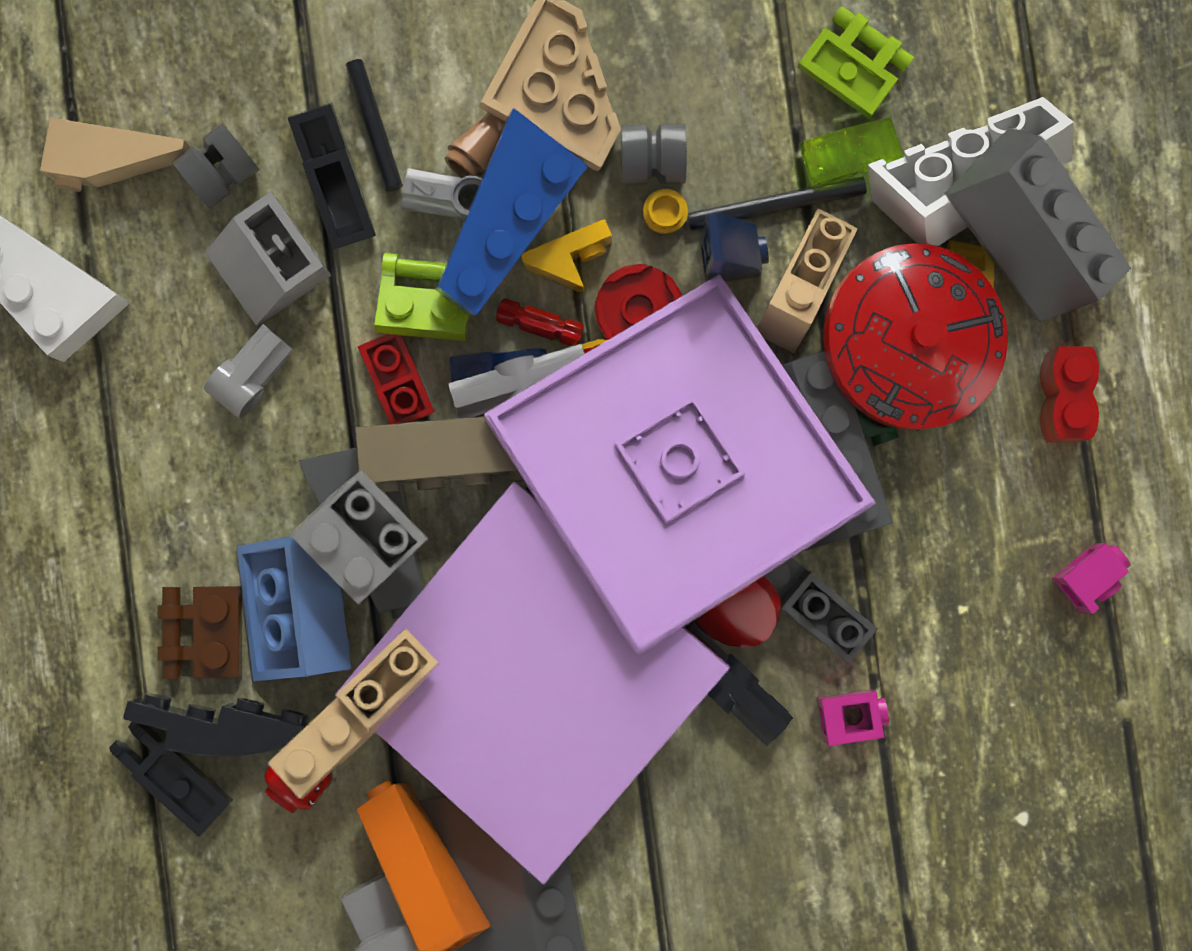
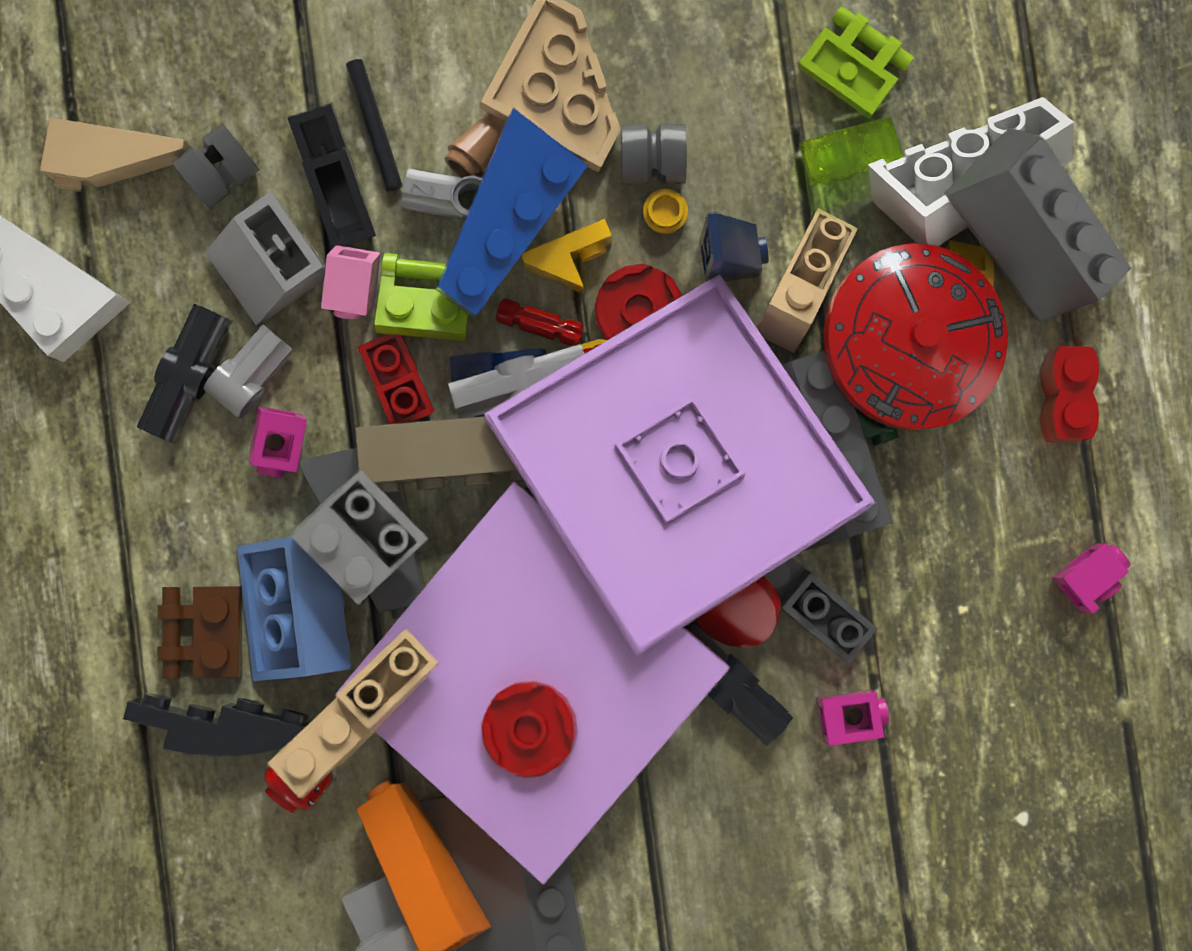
black hinge [109,722,233,837] -> none
black bar [687,176,867,231] -> none
none -> black piece [137,304,232,444]
none -> dark pink brick [248,405,307,478]
none -> bright pink brick [321,245,381,319]
none -> red tile [481,681,578,778]

